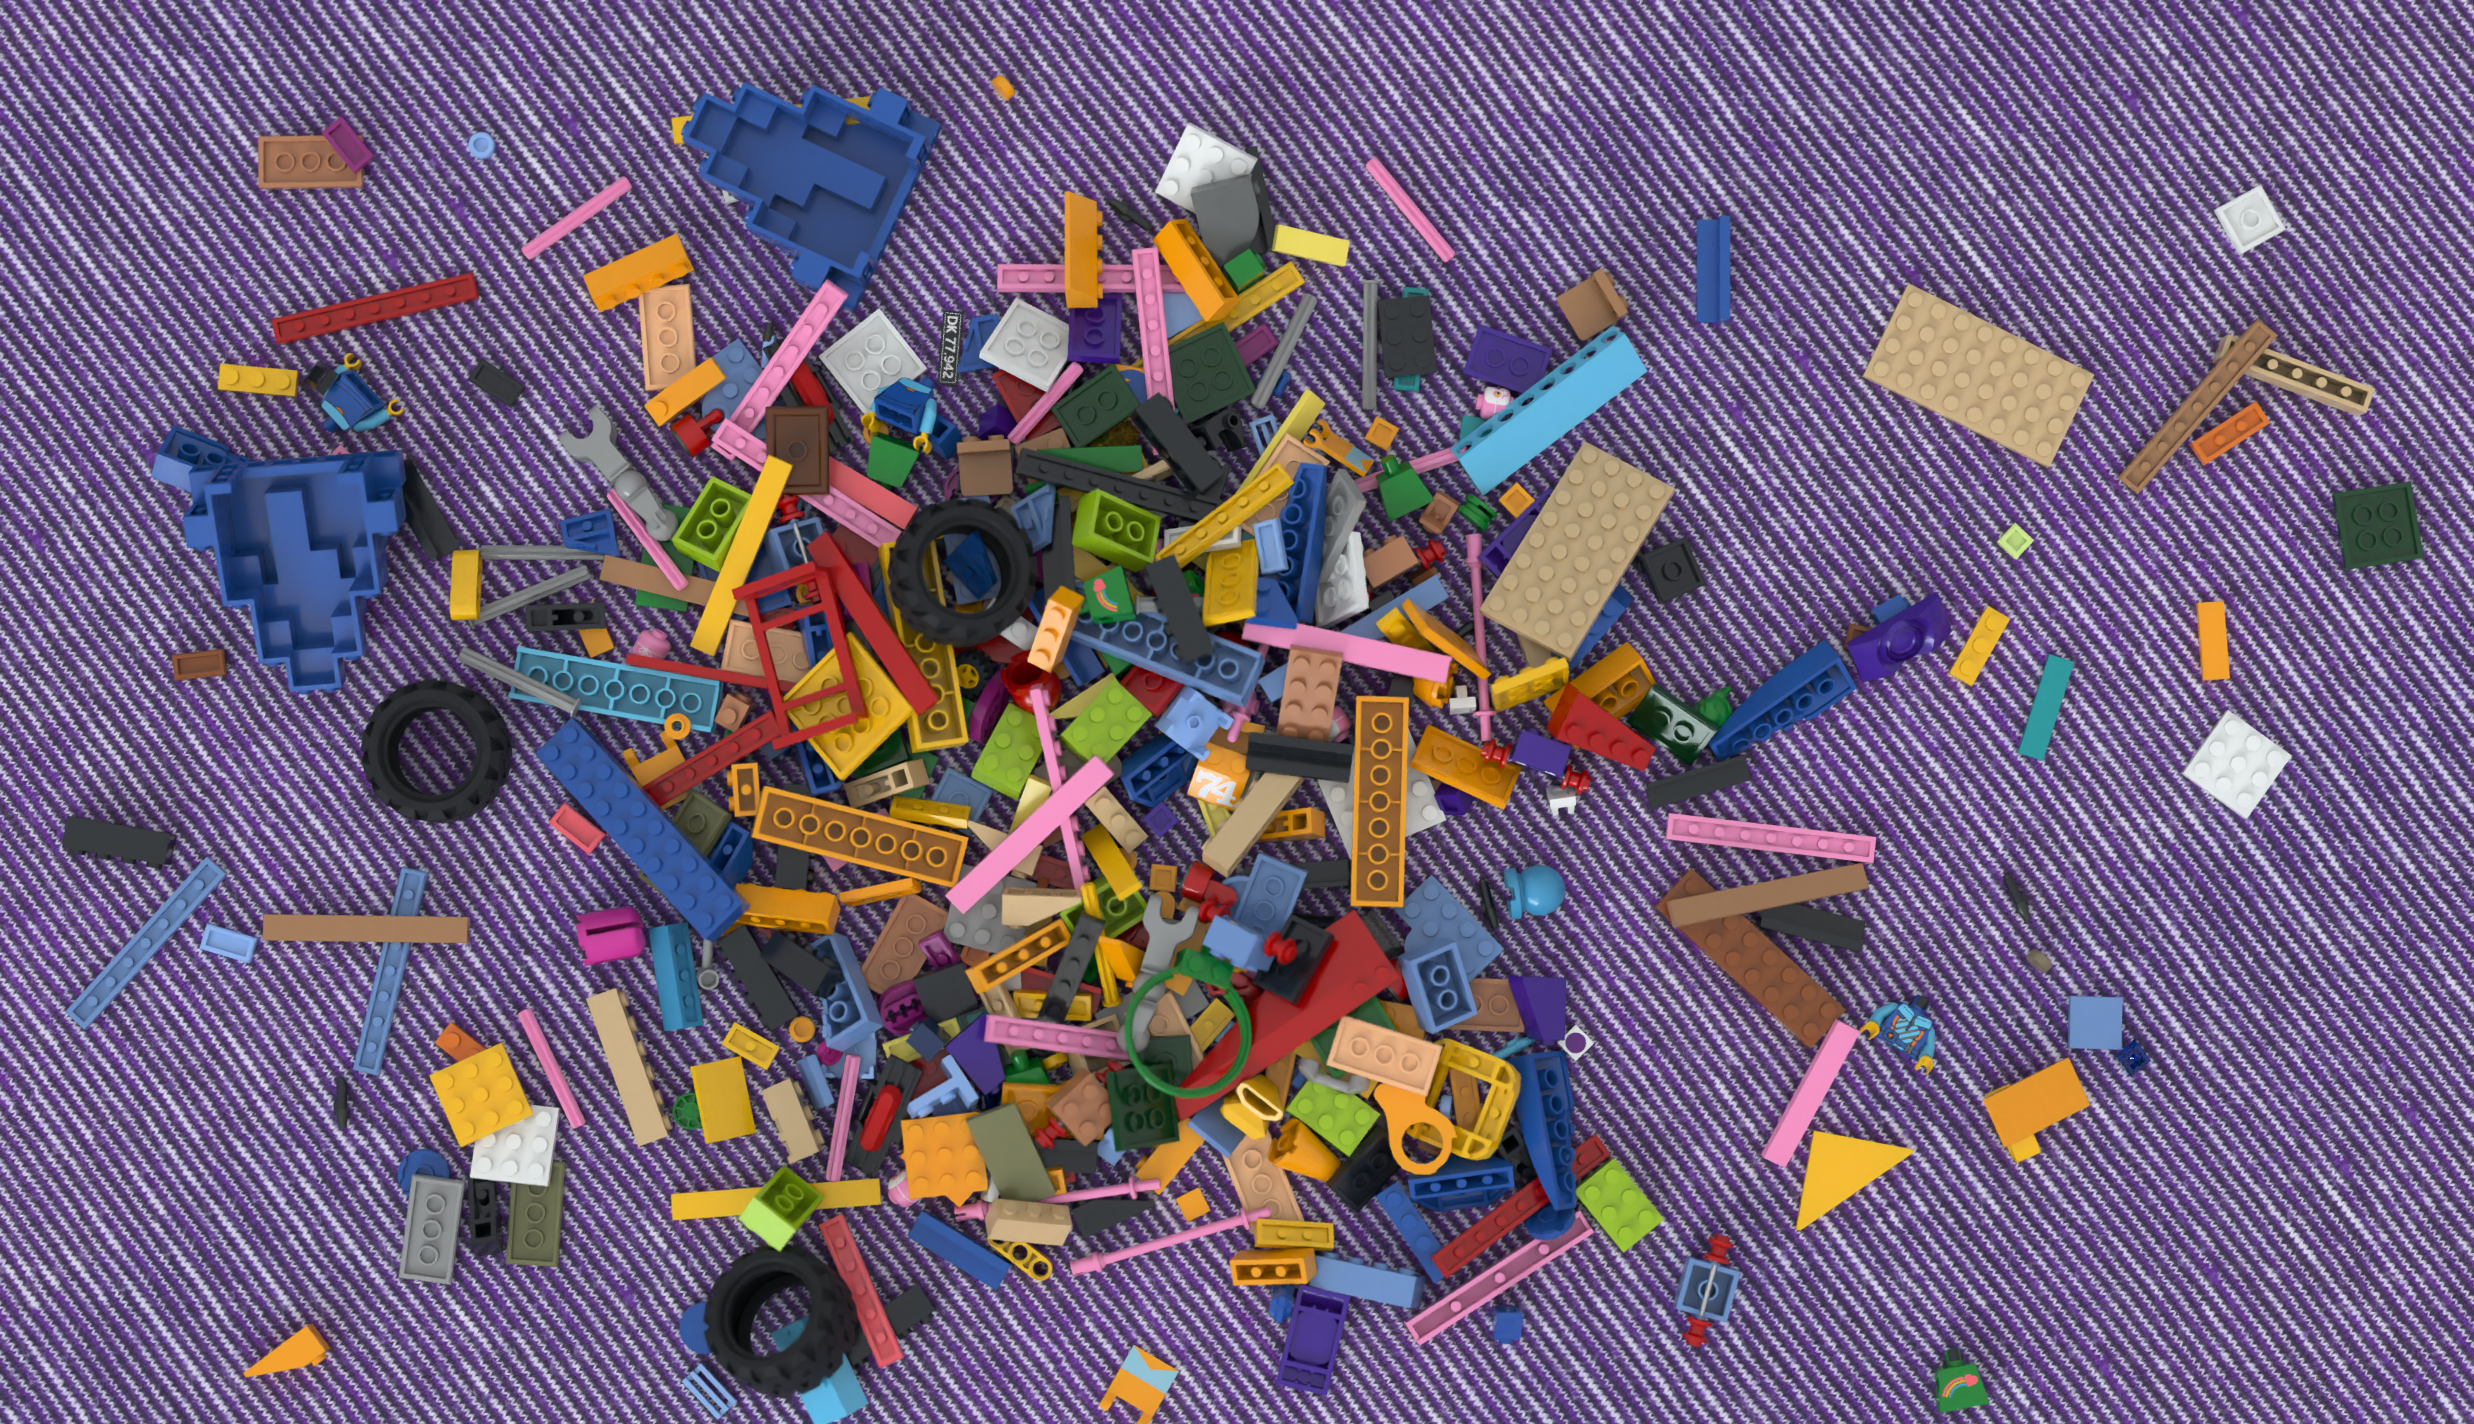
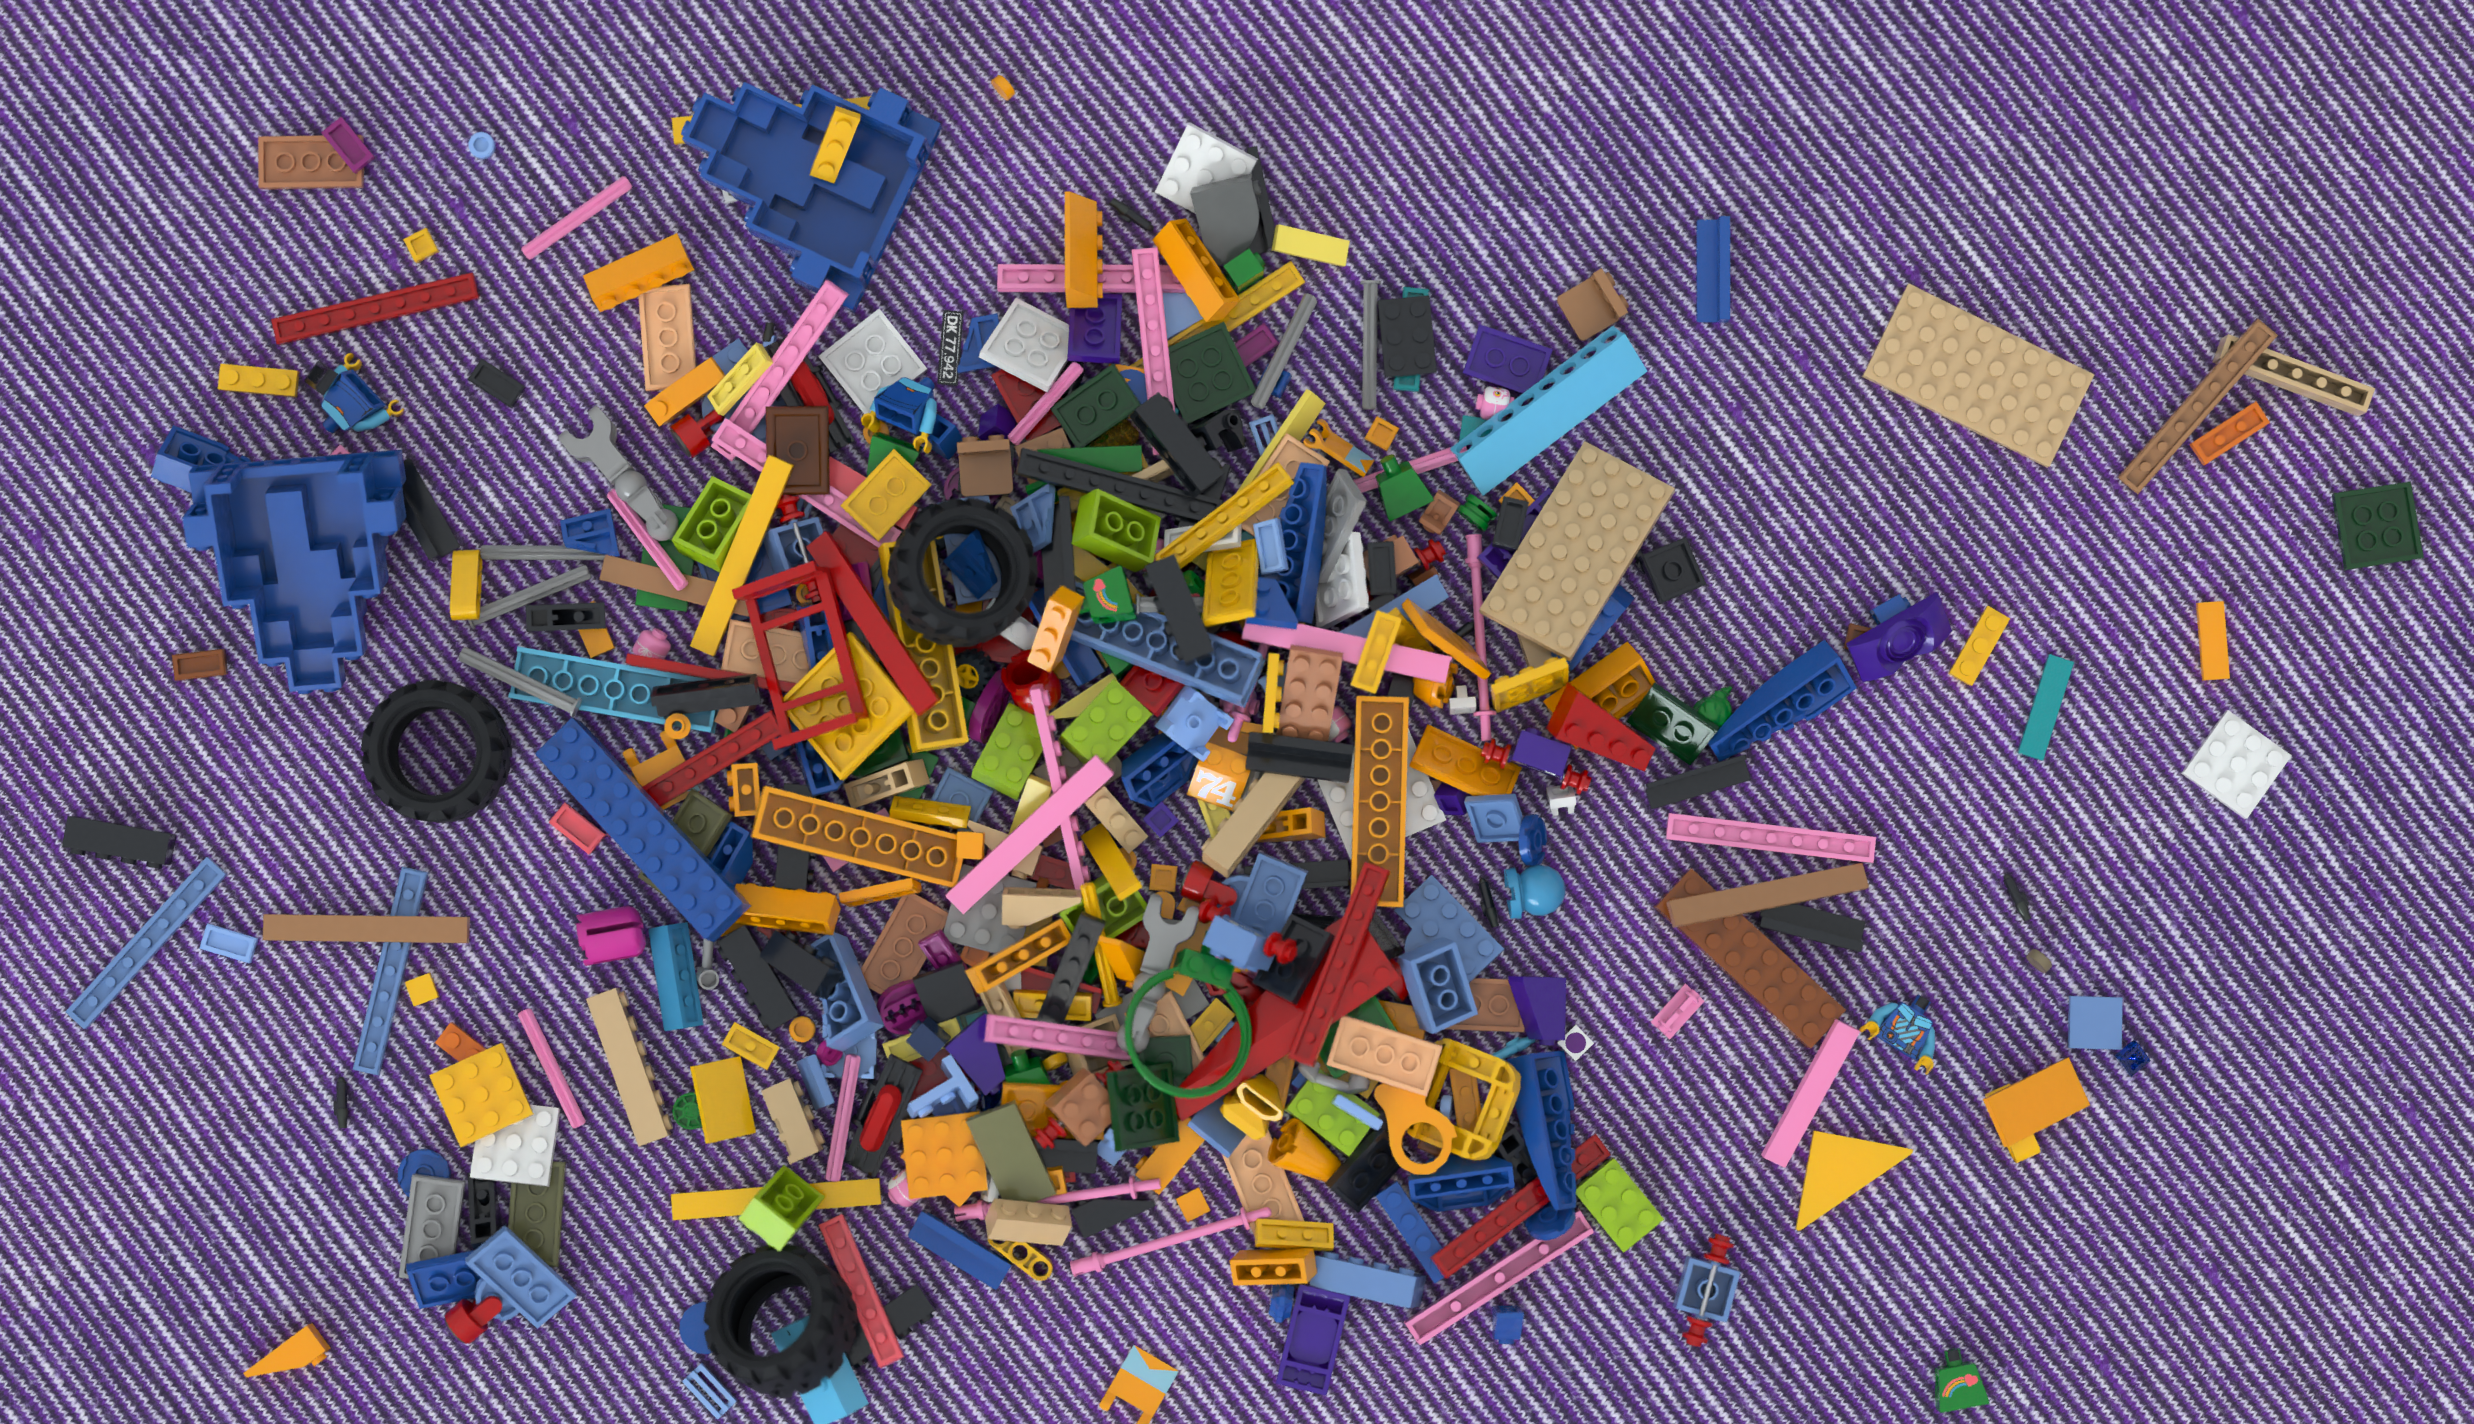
bright pink axle [1366,157,1455,262] -> none
yellowish green tile [1996,523,2034,560] -> none
white tile [2214,185,2286,255] -> none
none -> yellow tile [403,228,439,263]
none -> yellow tile [405,973,440,1006]
none -> blue tile [406,1250,481,1309]
none -> medium blue plate [444,1226,577,1344]
none -> black panel [650,674,761,717]
none -> light yellow tile [707,342,773,416]
none -> yellow plate [810,106,861,183]
none -> yellow tile [840,449,932,542]
none -> light orange tile [956,831,985,859]
none -> yellow plate [1262,653,1284,733]
none -> red tile [1288,862,1390,1068]
none -> light blue tile [1331,1094,1383,1130]
none -> yellow plate [1351,610,1402,694]
none -> black tile [1367,541,1397,596]
none -> medium blue tile [1464,794,1523,843]
none -> black tile [1492,496,1529,552]
none -> blue tile [1519,814,1547,866]
none -> bright pink hinge [1651,984,1704,1039]

